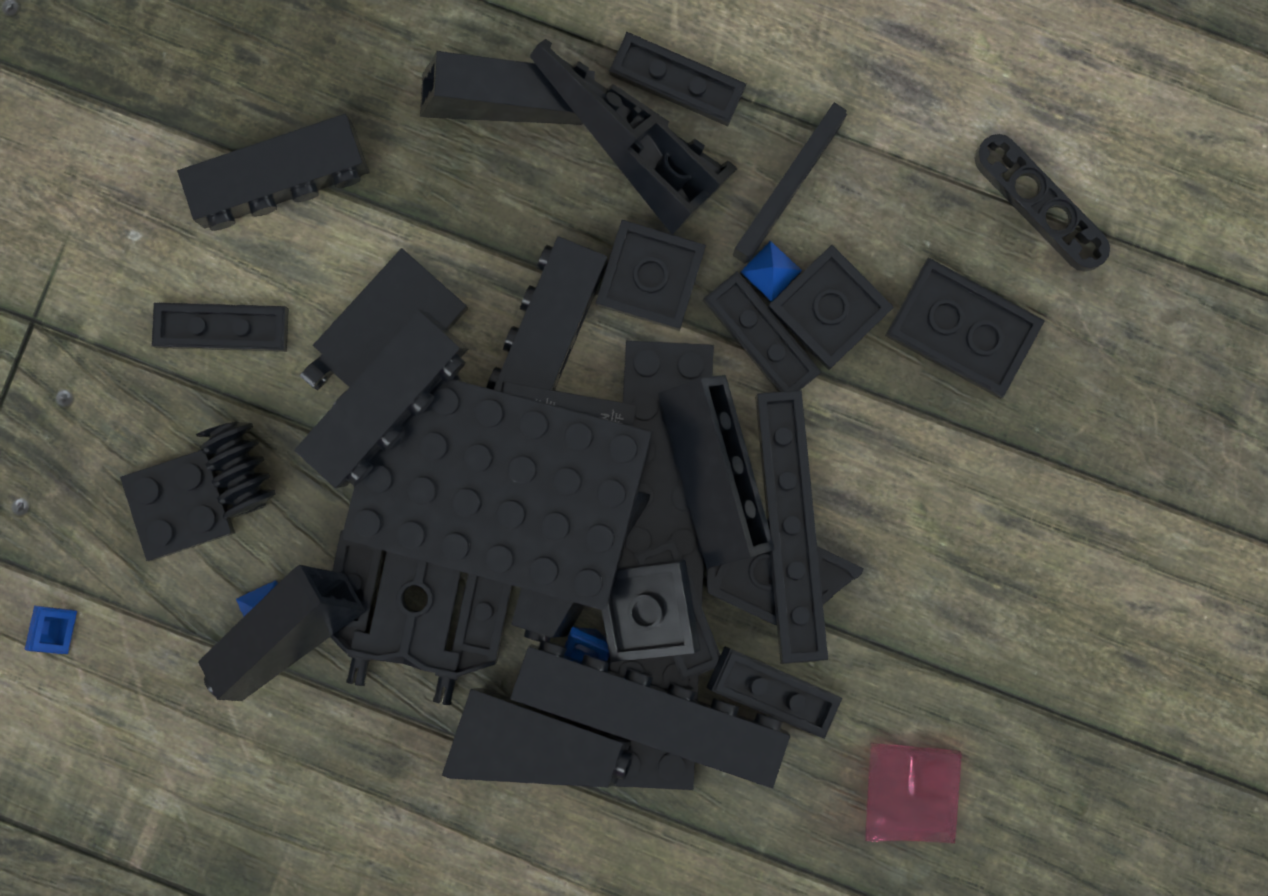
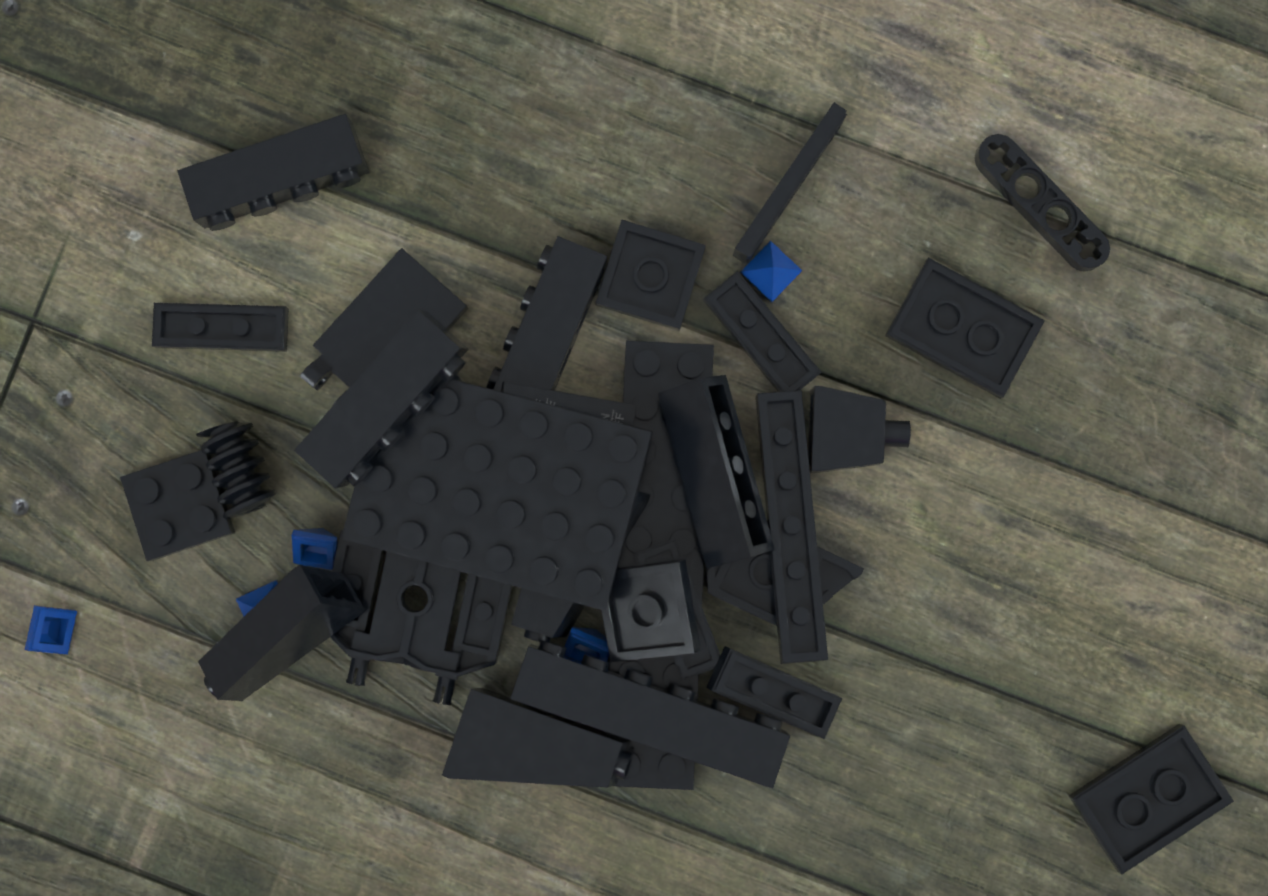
black slope [420,51,595,125] -> none
black wedge [530,39,738,235] -> none
black tile [609,32,746,127] -> none
black plate [768,245,894,370] -> none
clear pink plate [865,743,962,844] -> none
none -> blue slope [291,528,338,570]
none -> black torso [808,386,911,473]
none -> black tile [1069,724,1234,875]

